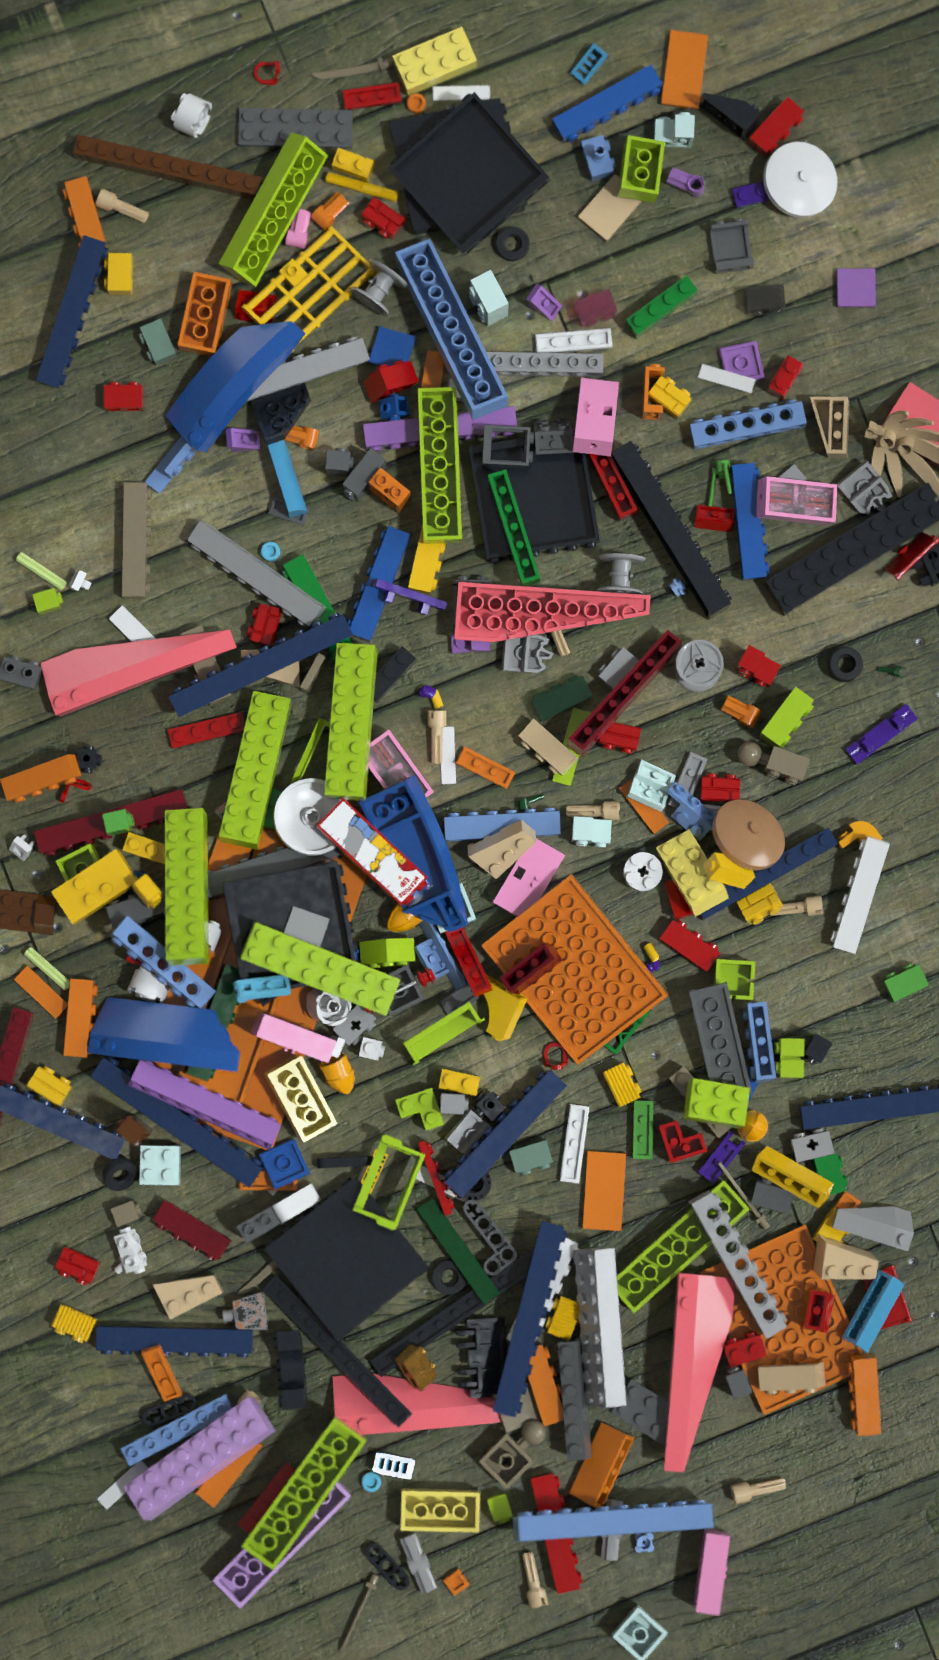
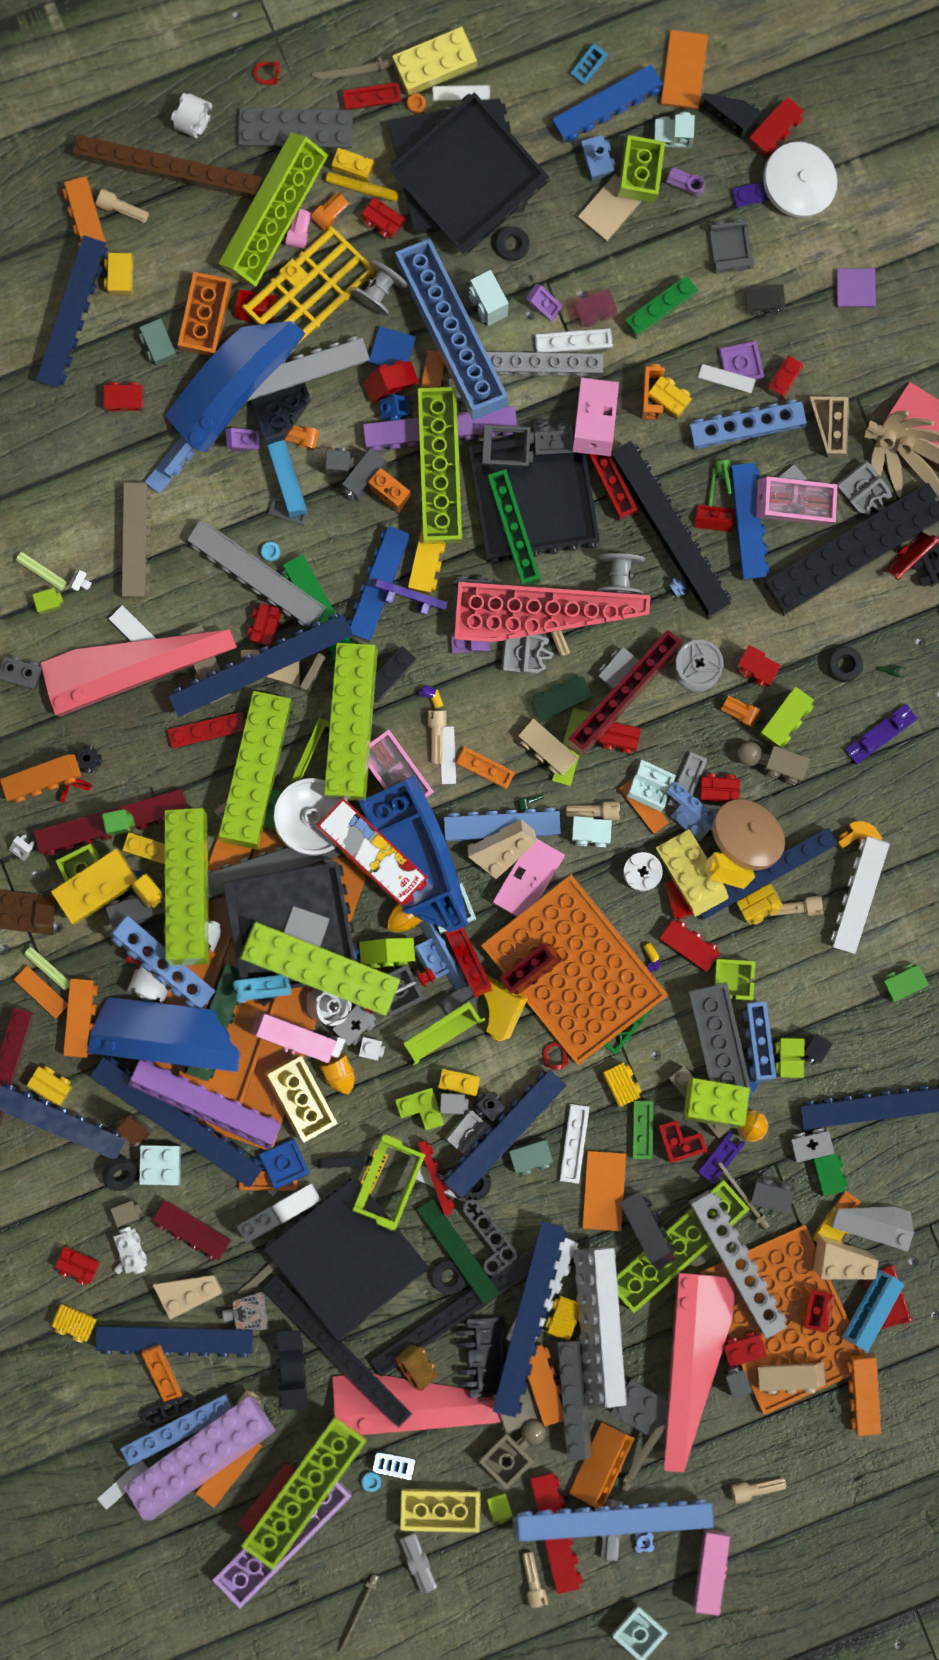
black beam [366,1542,410,1590] -> none
orange tile [443,1568,470,1596] -> none
yellow brick [752,1146,834,1208] -> none
none -> black brick [620,1191,677,1271]
none -> dark tan sword [621,1424,667,1492]

